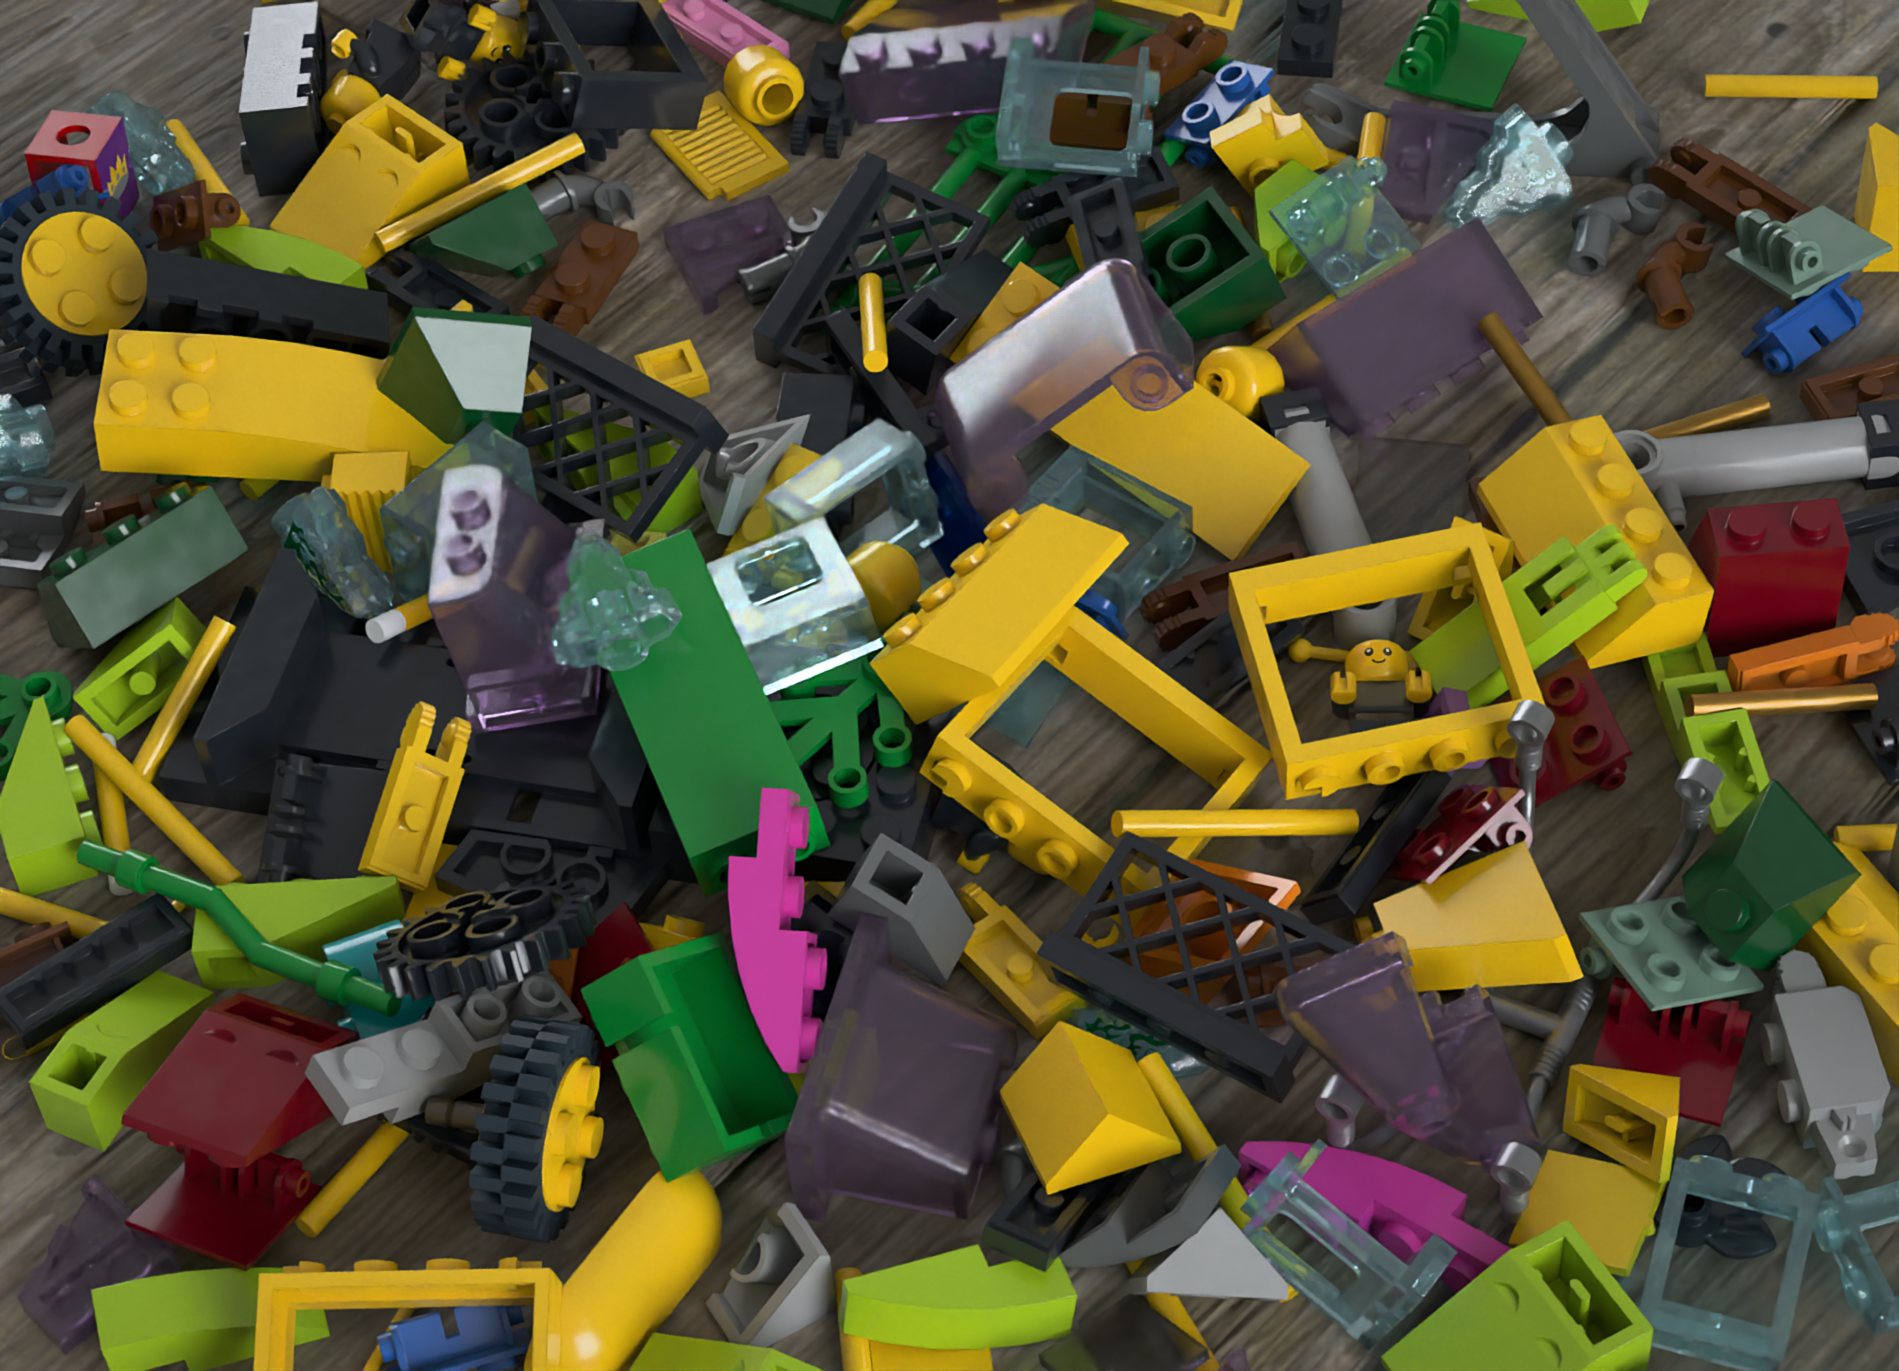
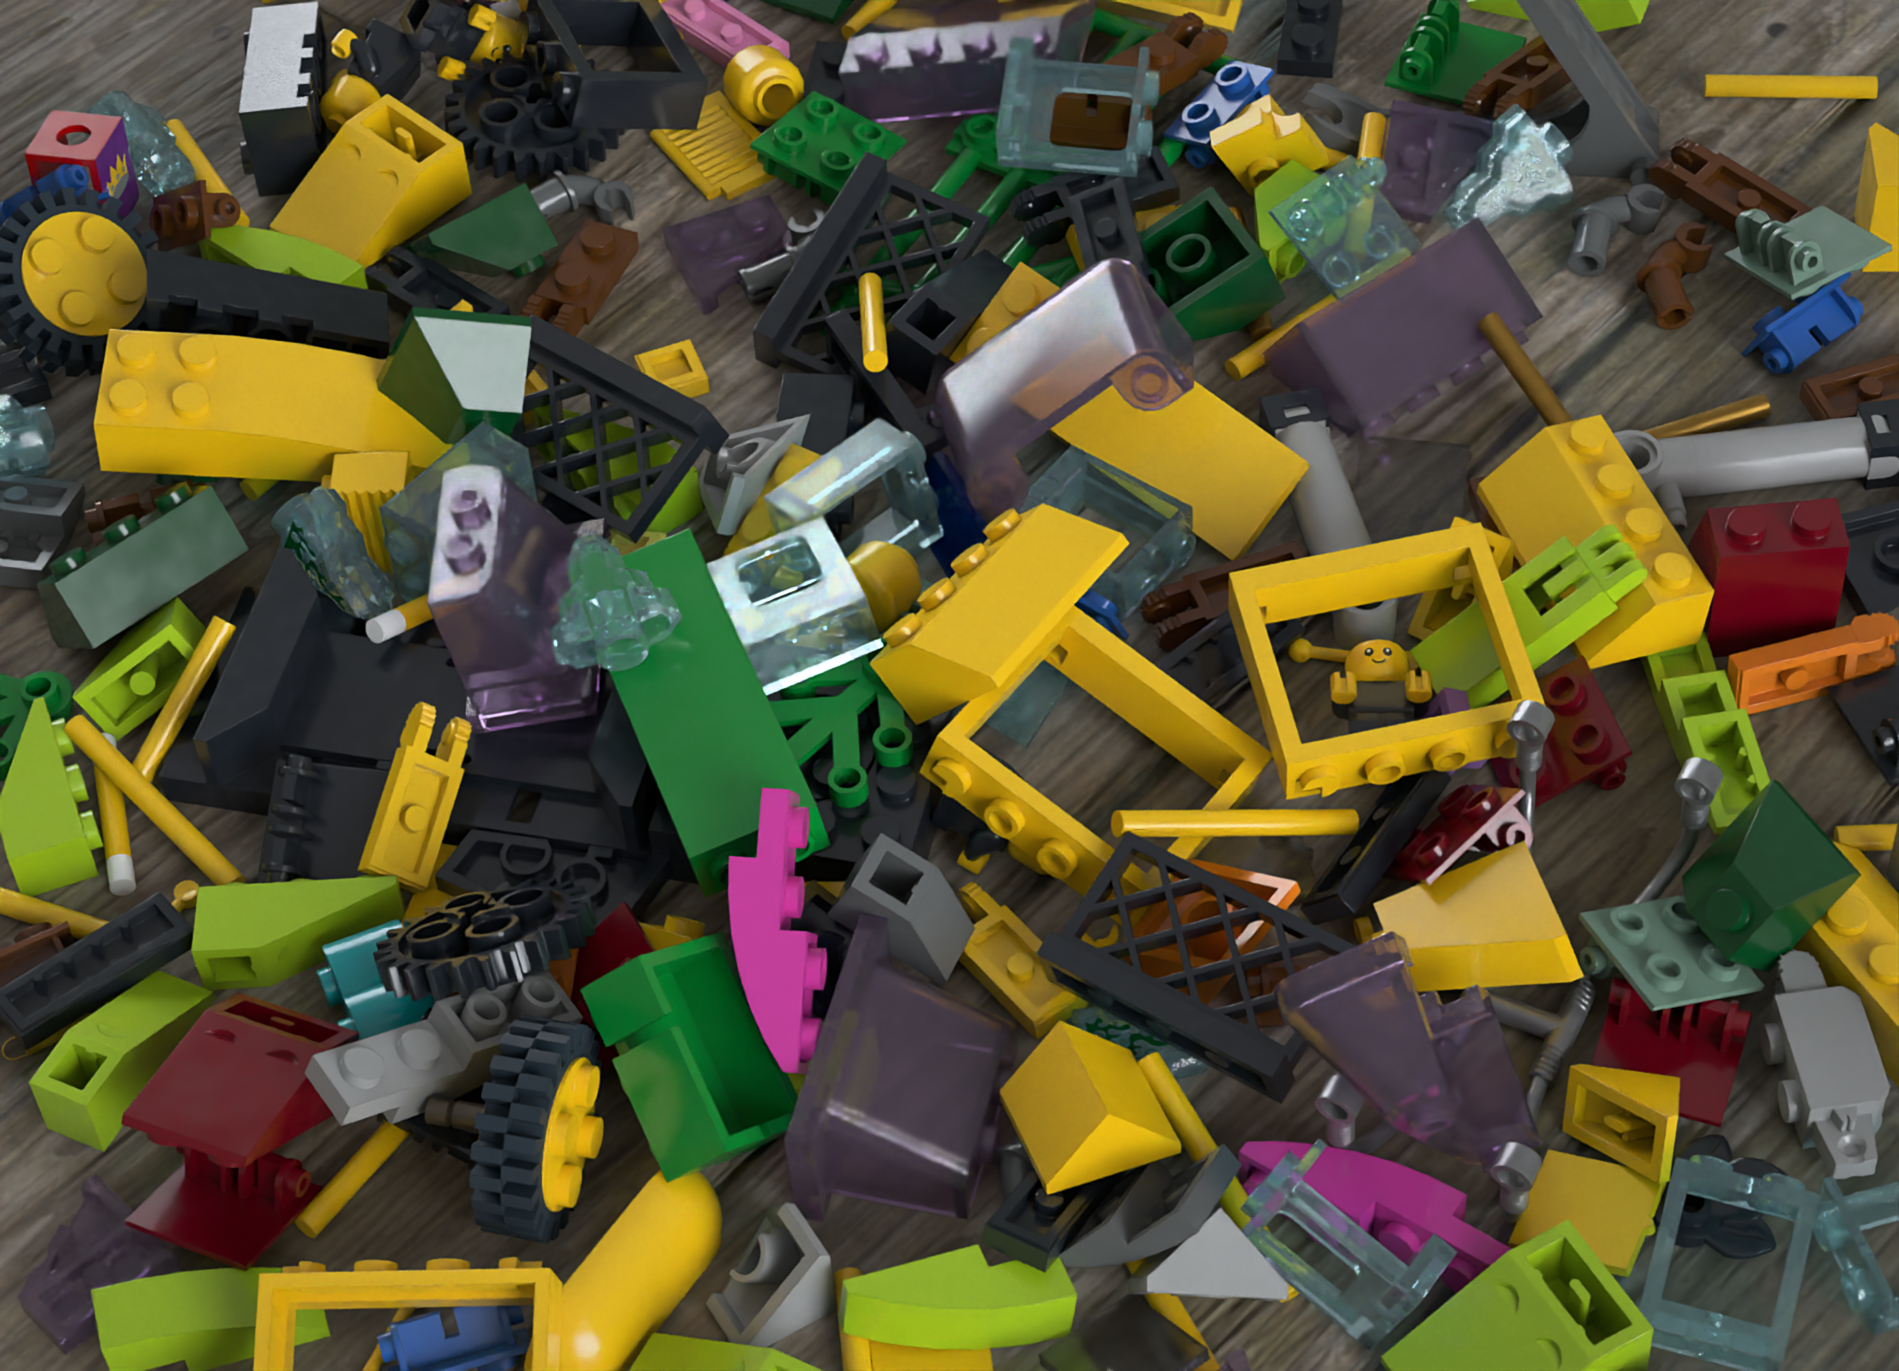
green bar [77,839,402,1018] -> none
yellow bar [374,132,585,253] -> none
yellow head [1195,346,1285,423] -> none
pearl gold bar [1684,683,1878,717] -> none
none -> green hinge [750,91,907,206]
none -> reddish brown hinge [1462,35,1572,130]

